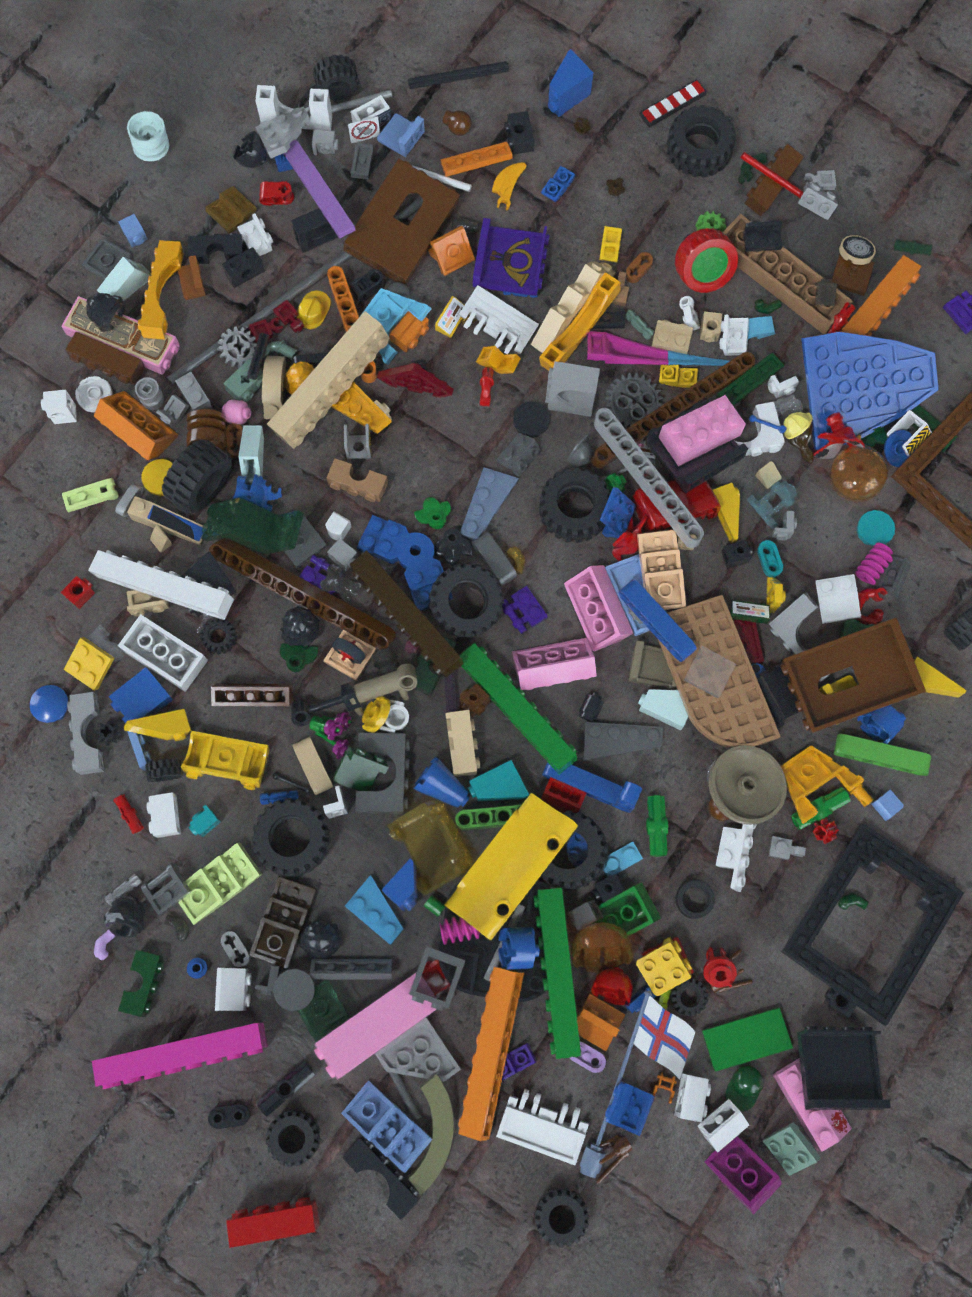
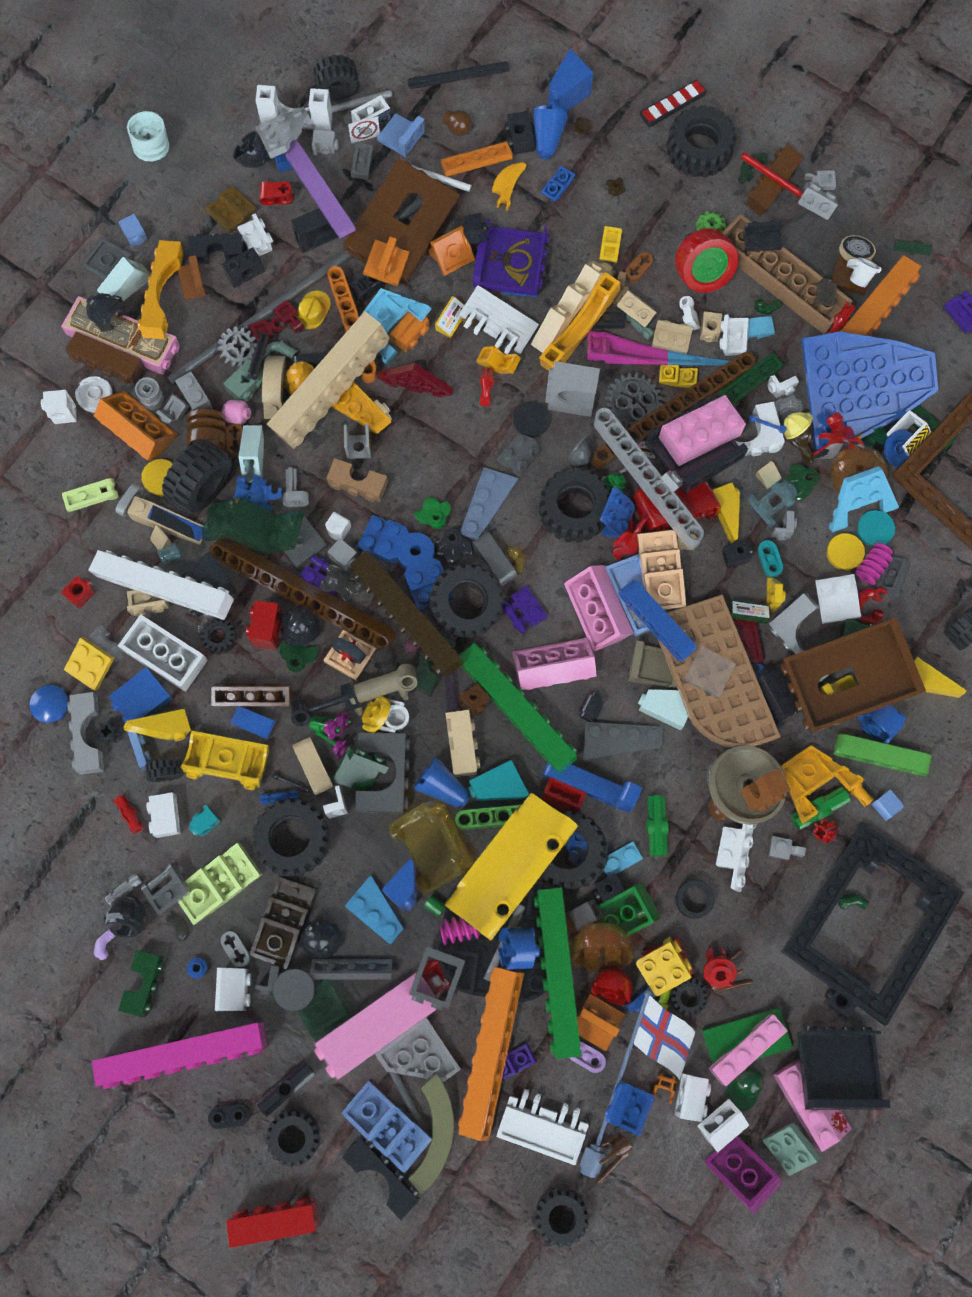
none -> clear light blue bush [157,543,182,565]
none -> blue slope [230,706,276,739]
none -> red brick [246,600,283,650]
none -> light grey piece [283,467,309,507]
none -> orange bracket [363,237,410,287]
none -> black brick [463,212,489,244]
none -> blue cone [533,105,568,159]
none -> tan bracket [617,288,656,327]
none -> light grey plate [661,470,683,492]
none -> bright pink arch [708,1014,787,1086]
none -> dark orange arch [740,768,791,812]
none -> dark green plate [782,464,819,500]
none -> yellow tile [826,534,865,571]
none -> medium azure wing [829,466,898,532]
none -> white piece [847,257,881,287]

